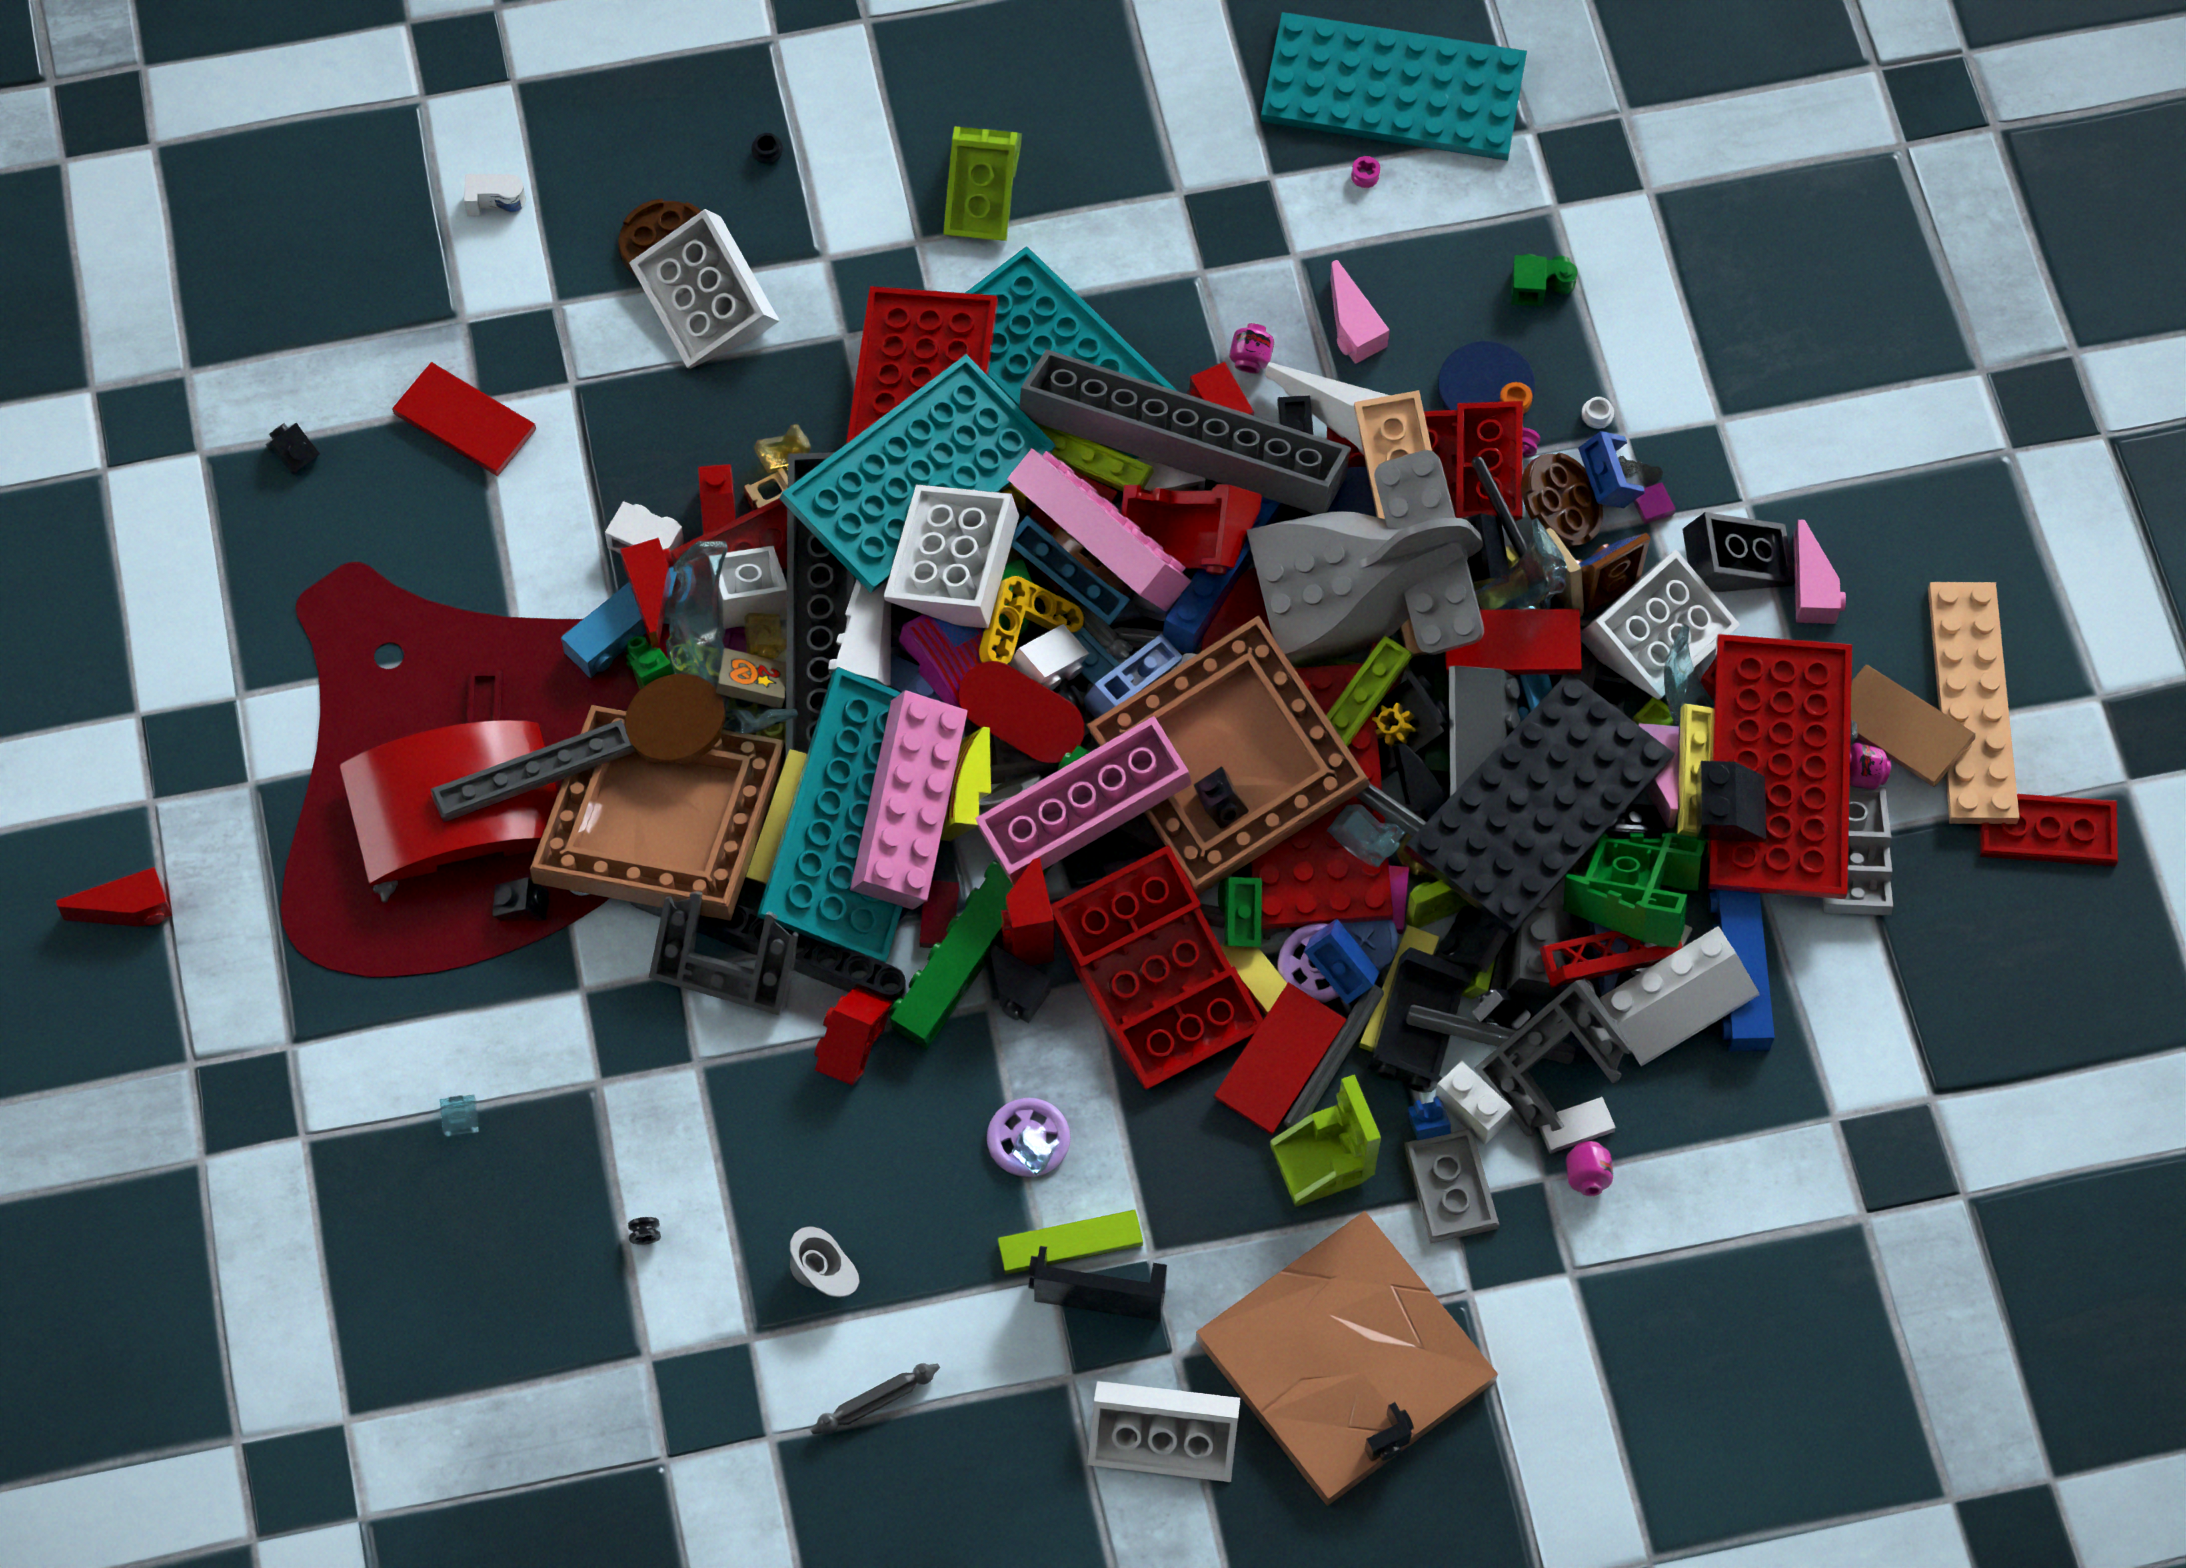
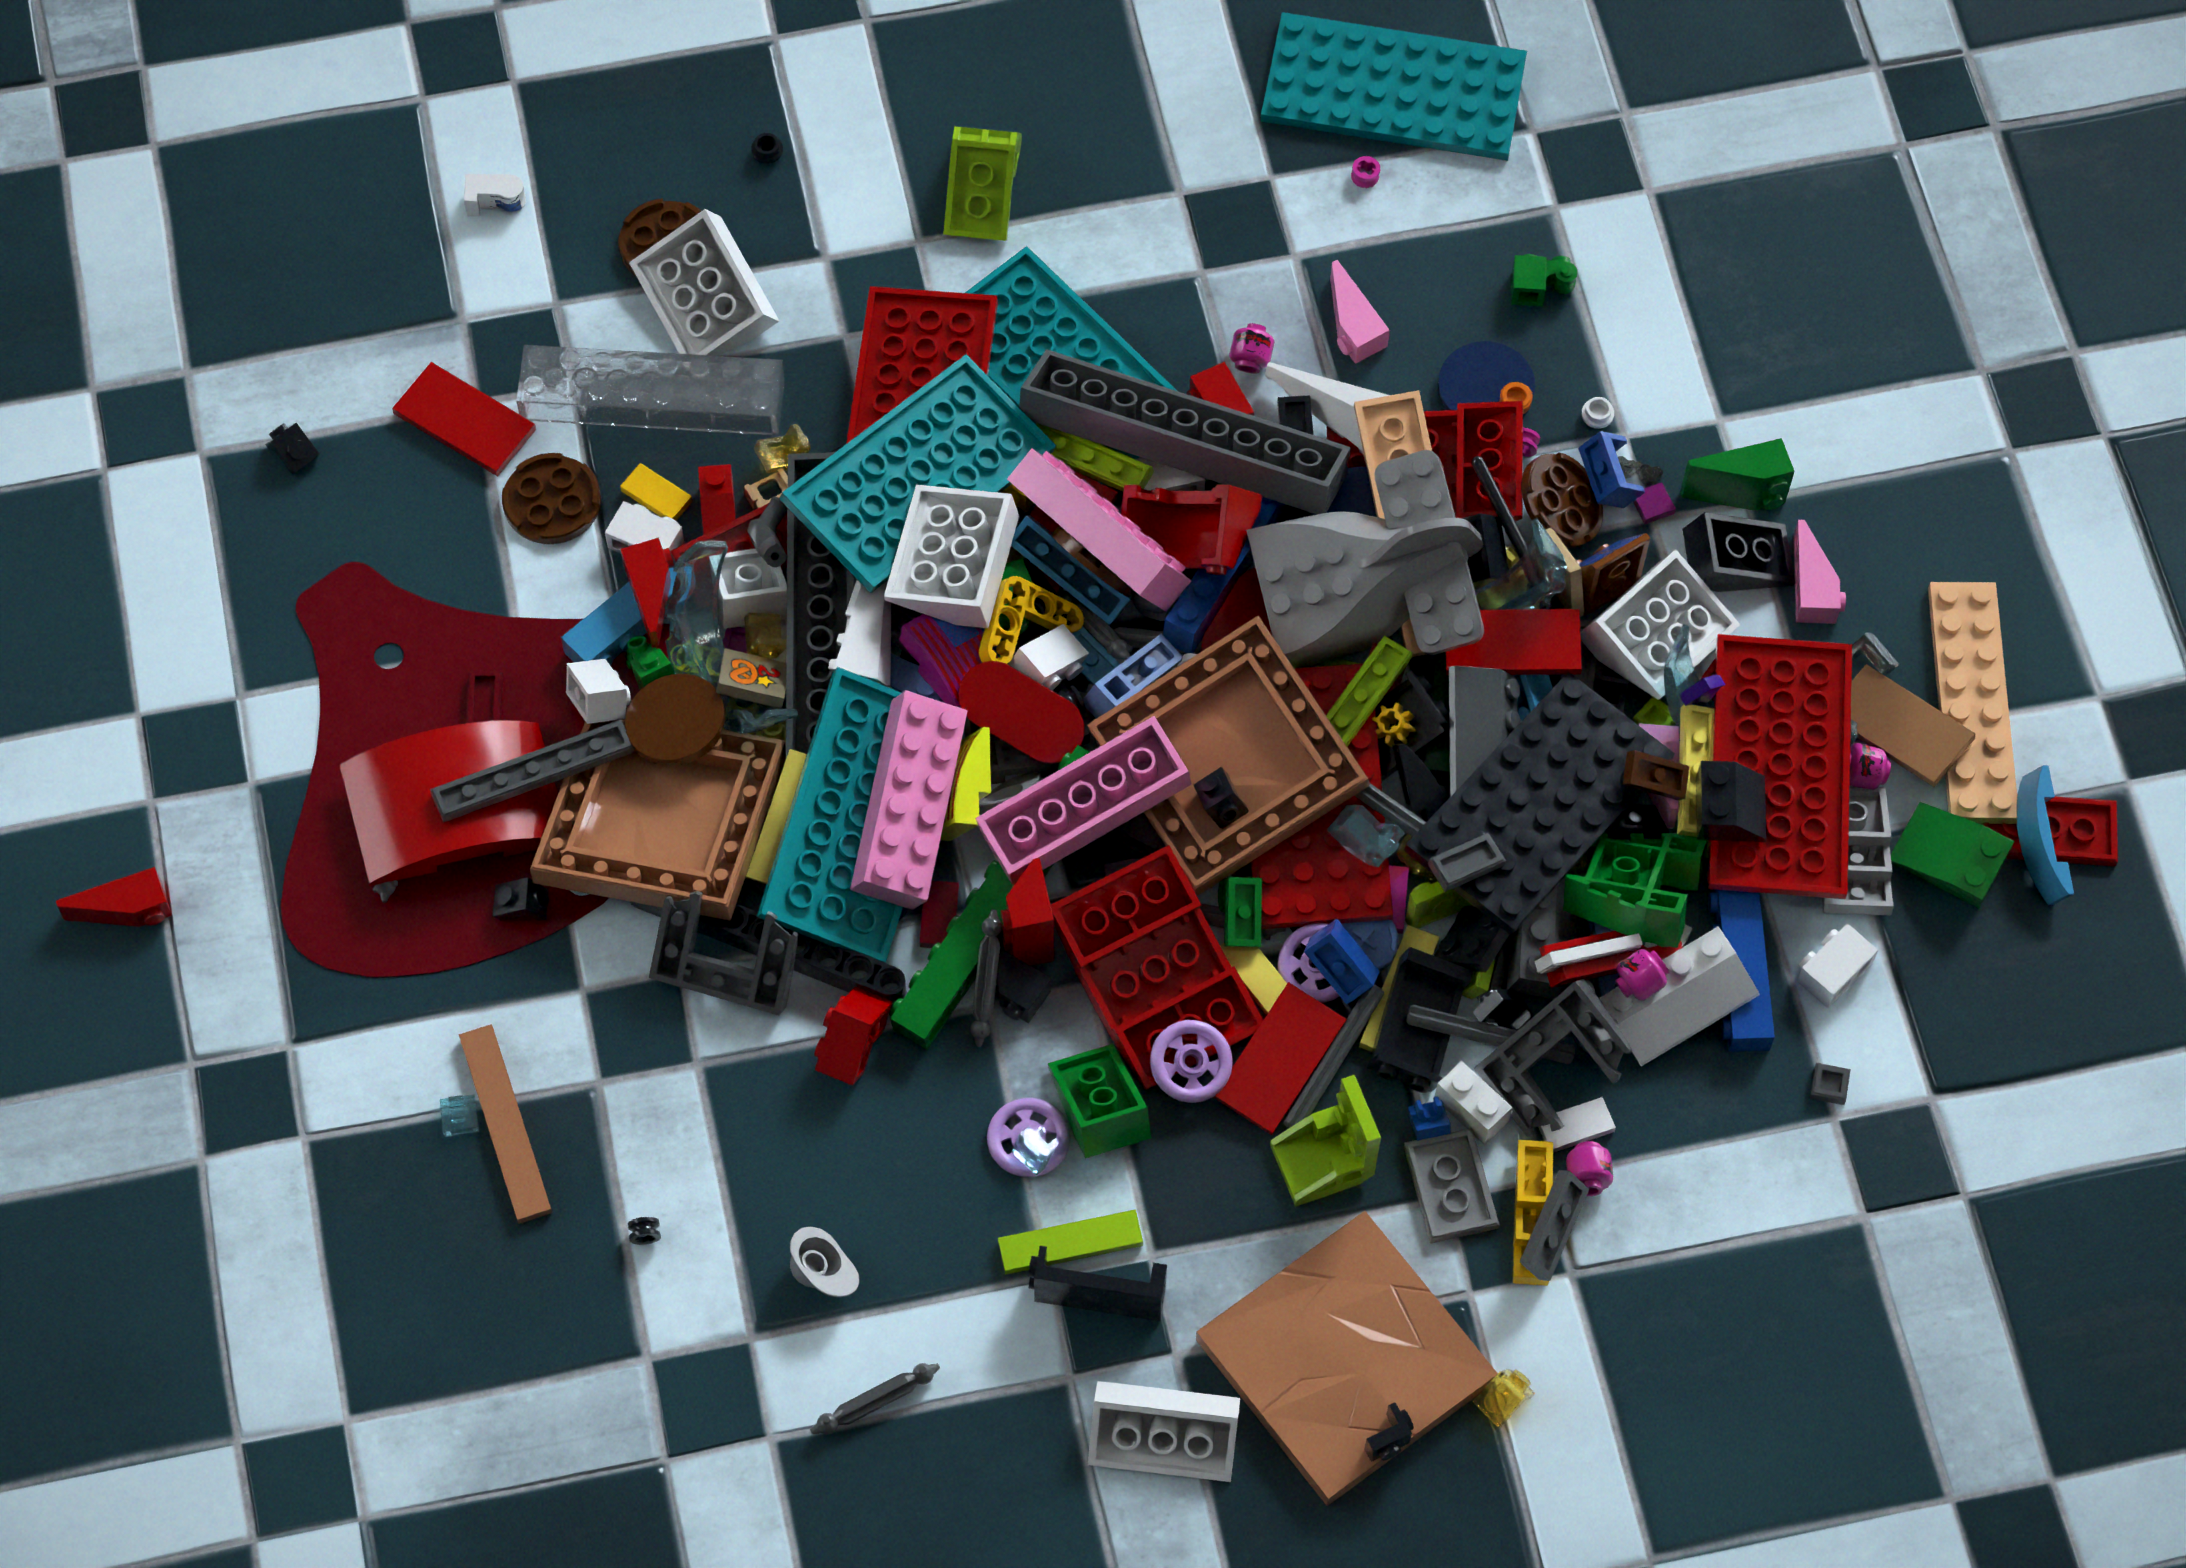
none -> nougat tile [459,1024,552,1224]
none -> reddish brown tile [502,453,601,544]
none -> clear brick [516,345,784,435]
none -> white brick [566,659,631,724]
none -> yellow tile [620,463,693,521]
none -> dark grey arm [747,496,788,568]
none -> dark grey wheel [970,909,1002,1047]
none -> green slope [1048,1044,1151,1159]
none -> lavender plate [1150,1020,1233,1103]
none -> dark grey tile [1428,833,1506,892]
none -> clear yellow bracket [1473,1369,1535,1427]
none -> yellow slope [1513,1140,1553,1286]
none -> dark grey plate [1520,1170,1589,1281]
none -> white tile [1534,933,1643,974]
none -> dark pink head [1615,949,1669,1001]
none -> reddish brown plate [1623,750,1690,800]
none -> green slope [1680,438,1795,511]
none -> dark purple tile [1680,674,1725,706]
none -> white brick [1797,923,1878,1008]
none -> dark grey tile [1810,1063,1851,1105]
none -> clear smoke tile [1852,632,1899,674]
none -> green slope [1891,802,2014,909]
none -> dark azure slope [2016,765,2074,905]

